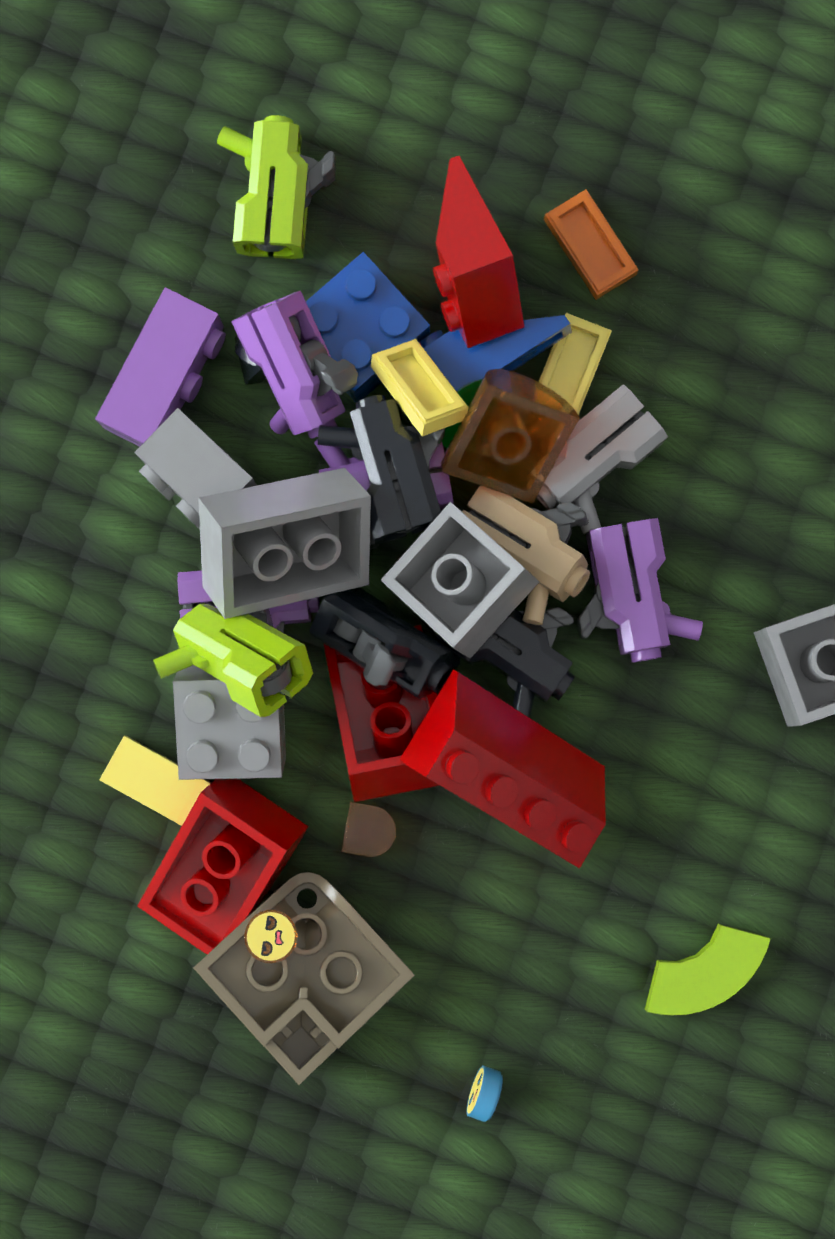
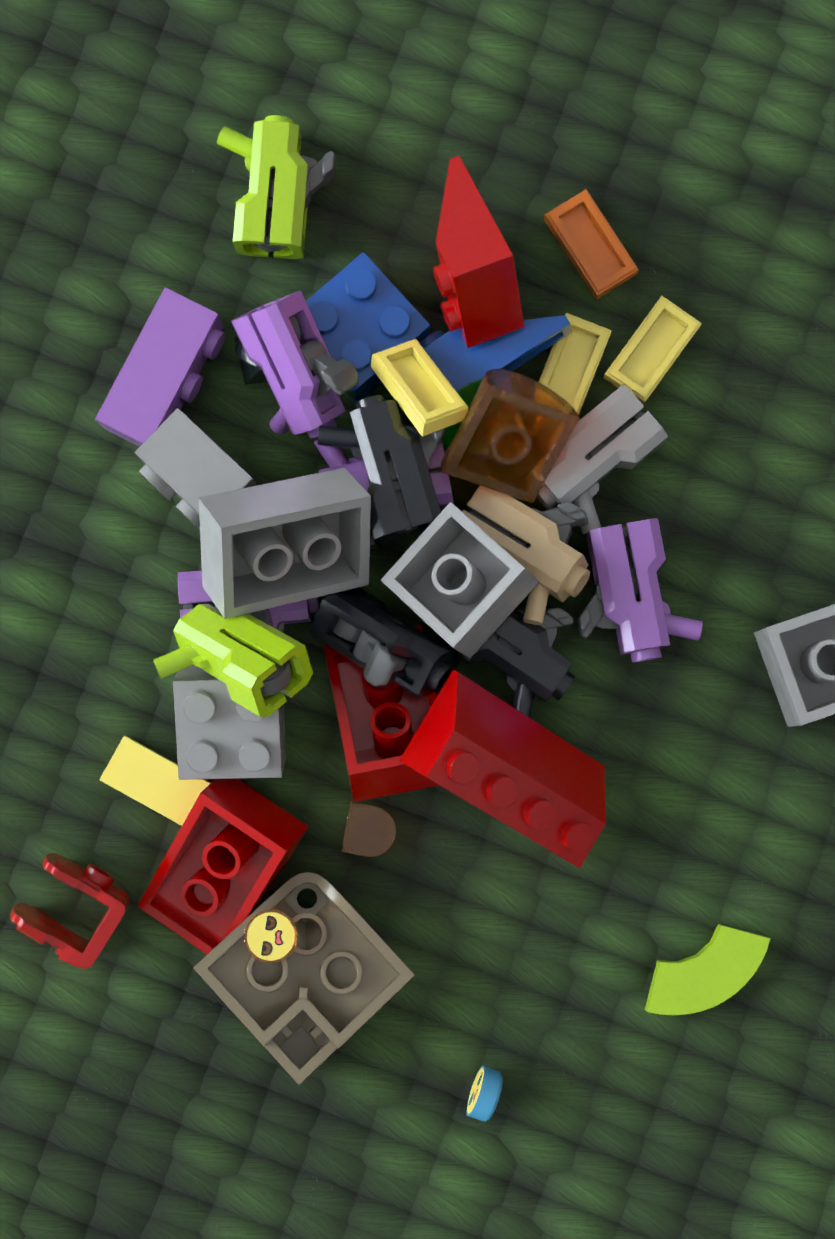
none -> red piece [10,853,130,969]
none -> light yellow tile [603,296,702,405]

